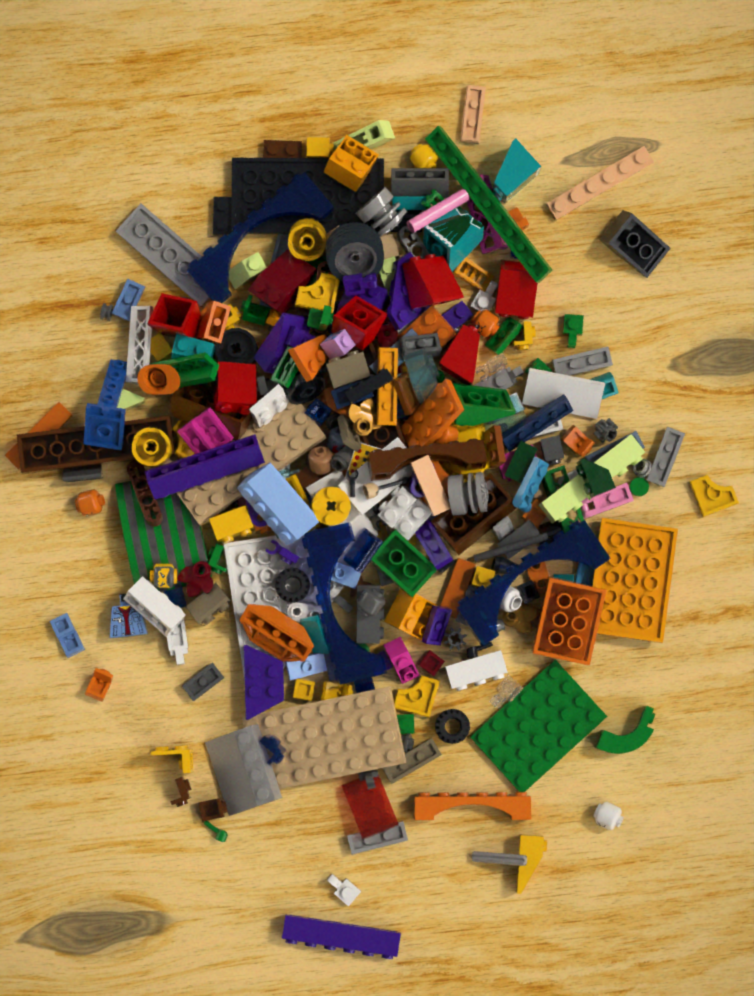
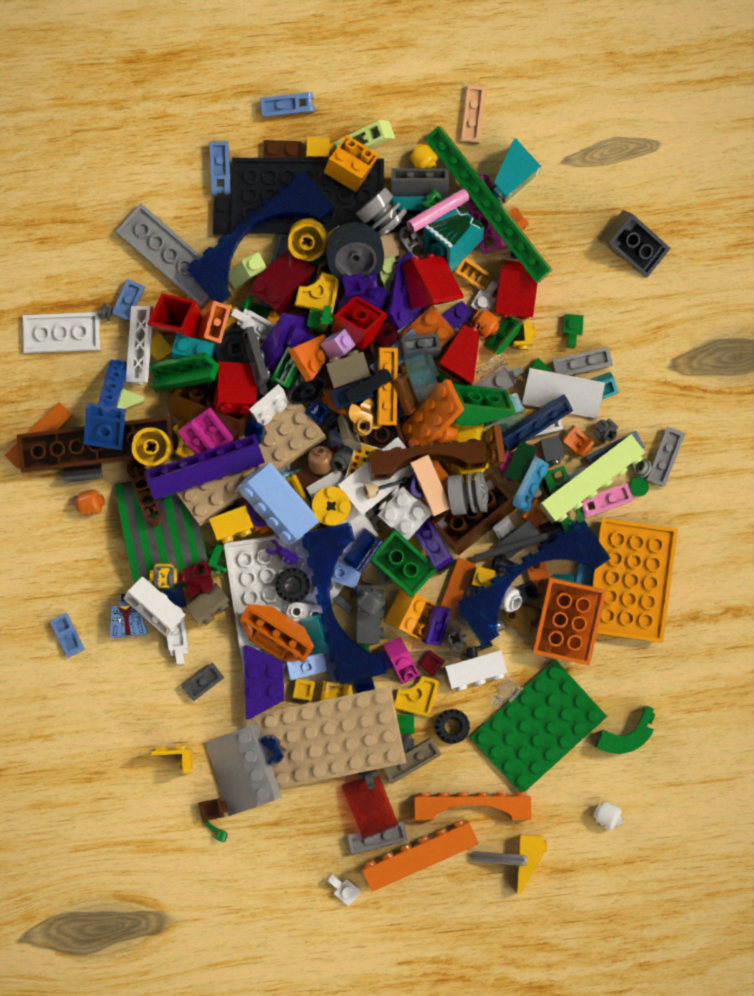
orange bracket [85,668,113,702] -> none
orange piece [137,364,180,395] -> none
reddish brown bracket [170,776,192,807] -> none
dark purple brick [282,914,401,959] -> none
black hand [346,470,359,497] -> none
light nougat plate [546,146,654,220] -> none
dark green slope [576,459,616,498] -> none
yellow tile [689,475,739,517] -> none
none -> white tile [22,312,100,354]
none -> medium blue plate [209,141,231,196]
none -> white hinge [230,308,275,341]
none -> dark grey plate [242,326,270,387]
none -> clear blue slope [244,418,267,444]
none -> medium blue plate [260,92,315,118]
none -> orange brick [362,819,479,892]

